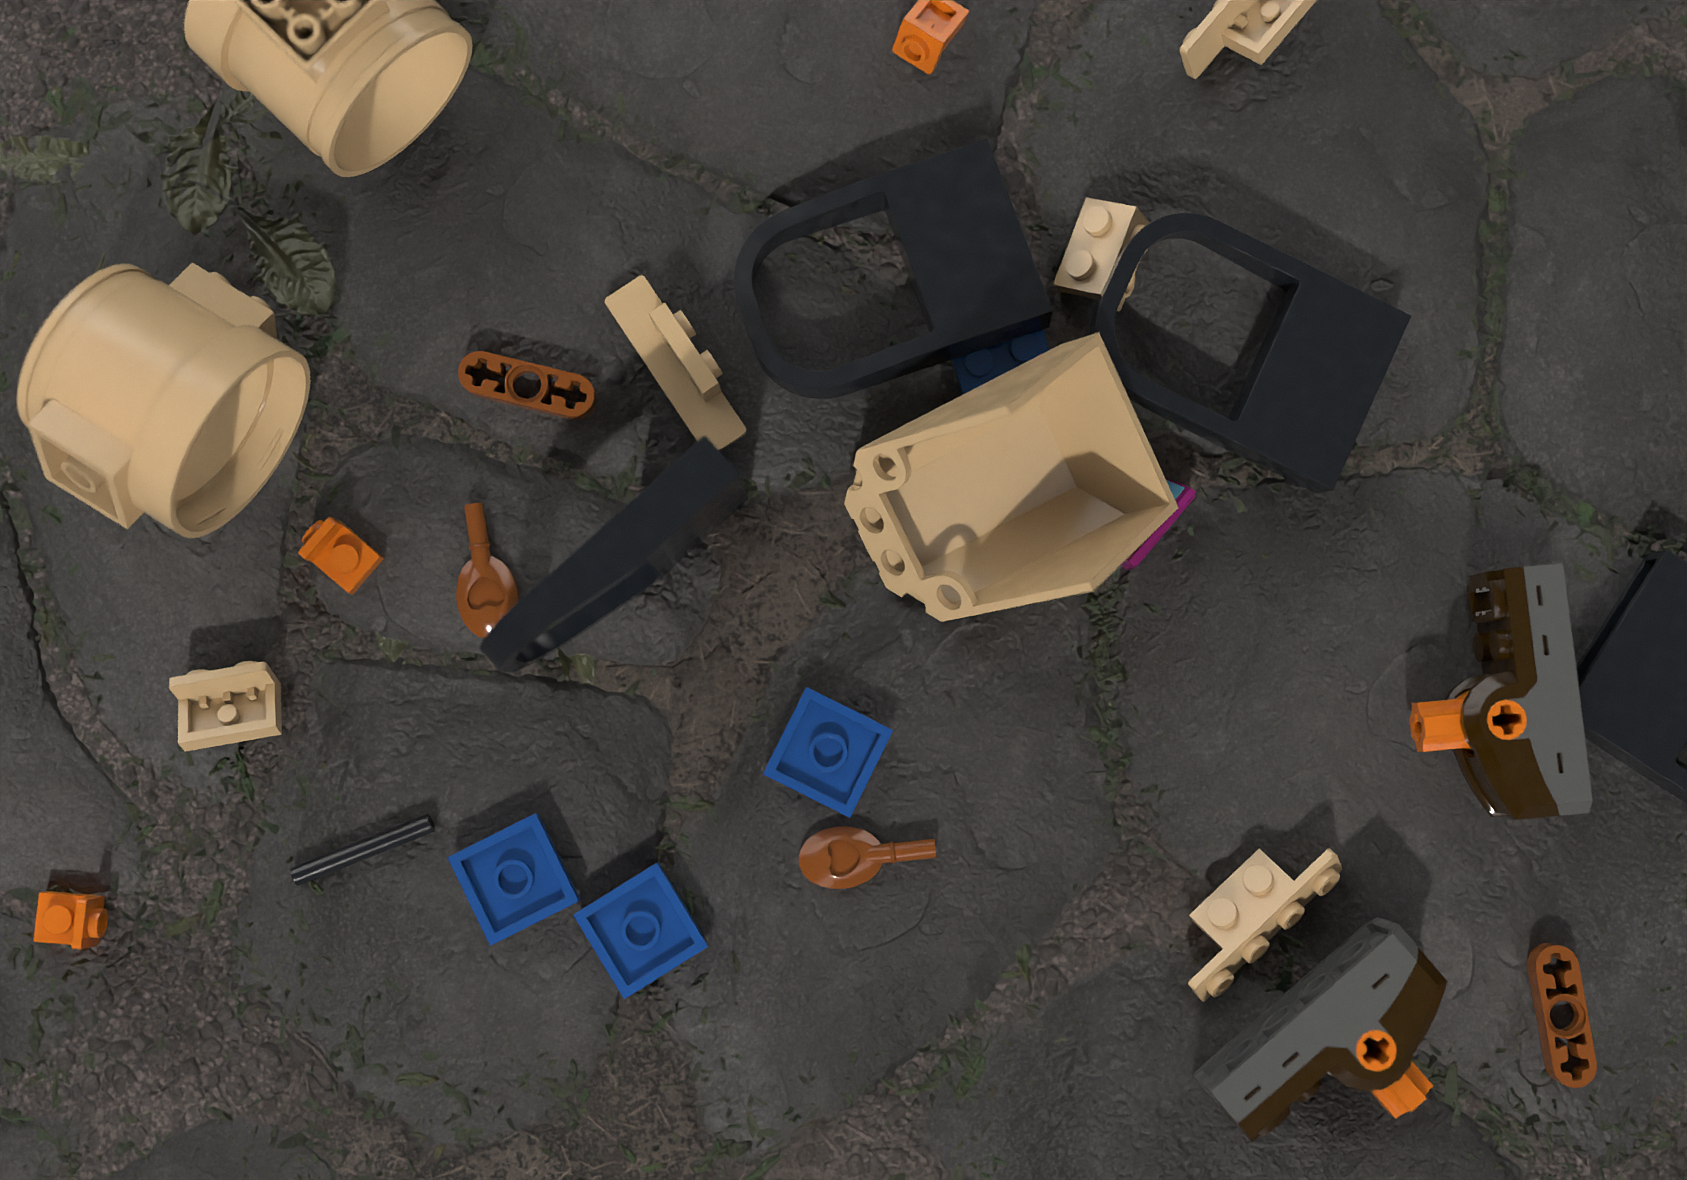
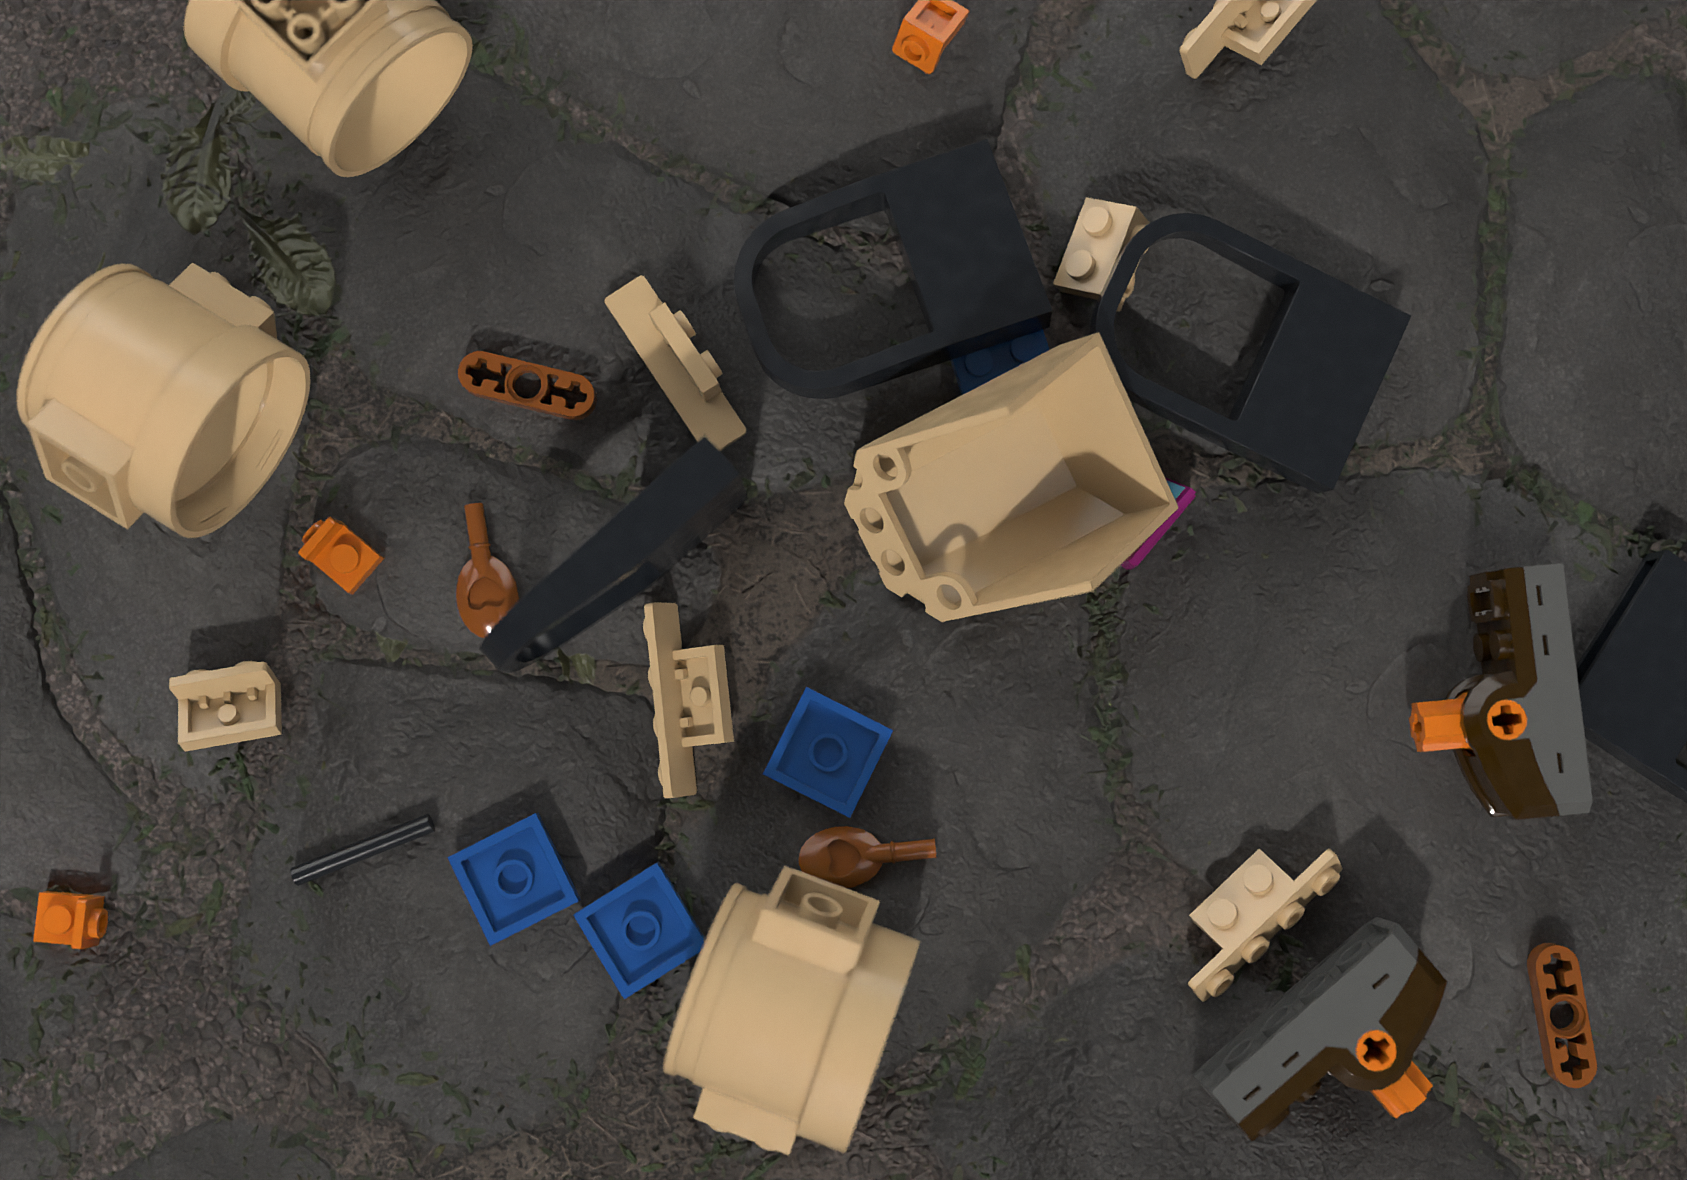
none -> tan bracket [643,602,734,799]
none -> tan cylinder [664,866,920,1155]

